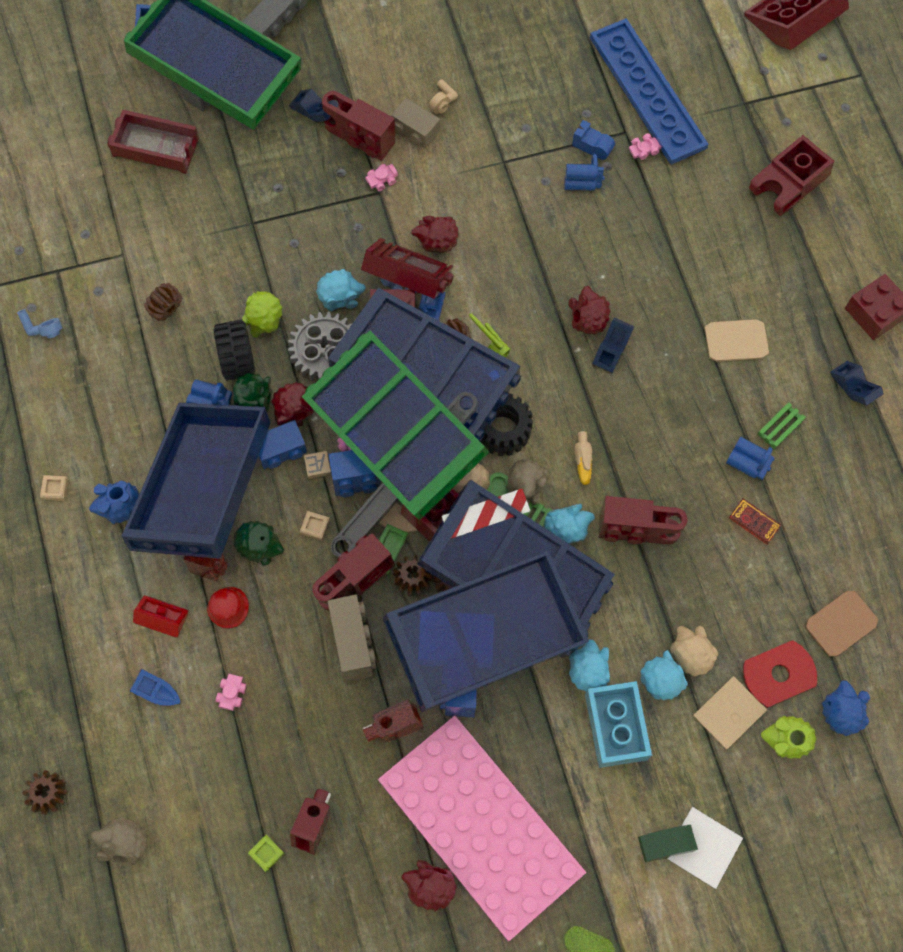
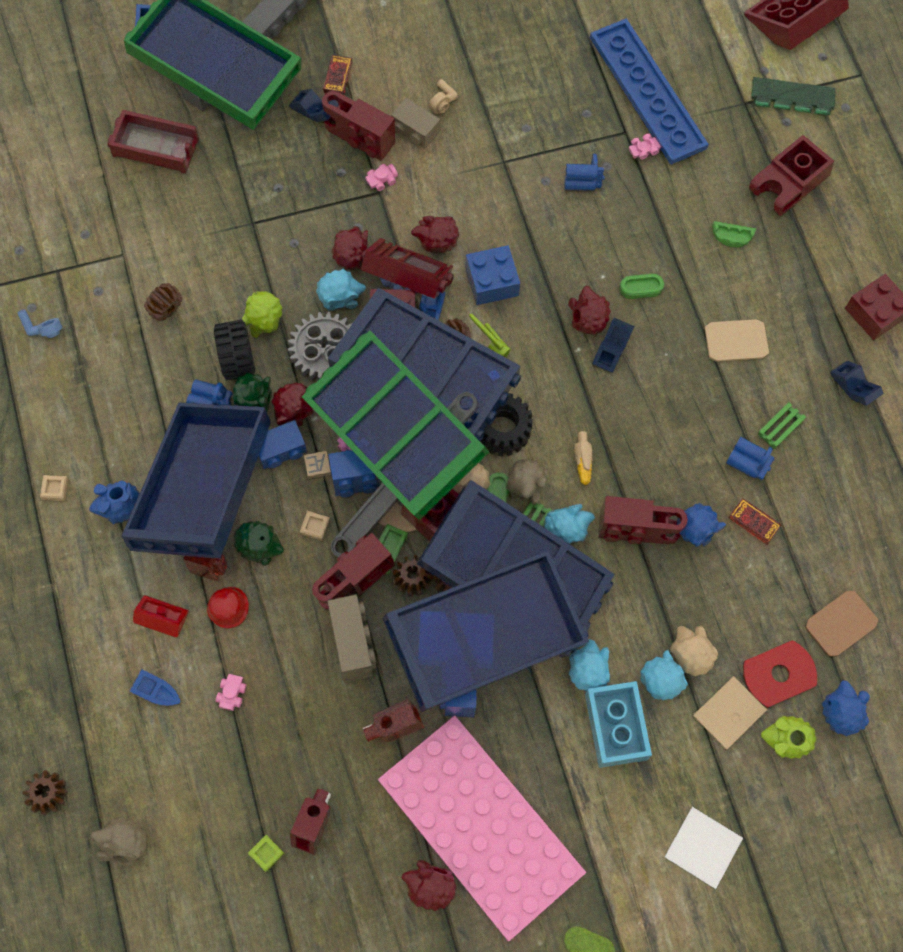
sticker [442,488,530,539] -> none
blue leg [572,120,616,160] -> none
dark green slope [638,824,698,863] -> none
none -> clear red tile [323,55,353,95]
none -> dark red animal [331,226,368,271]
none -> blue brick [465,245,520,305]
none -> bright green tile [620,274,664,299]
none -> blue animal [677,503,726,548]
none -> bright green tile [712,221,756,247]
none -> clear green windscreen [751,77,836,115]

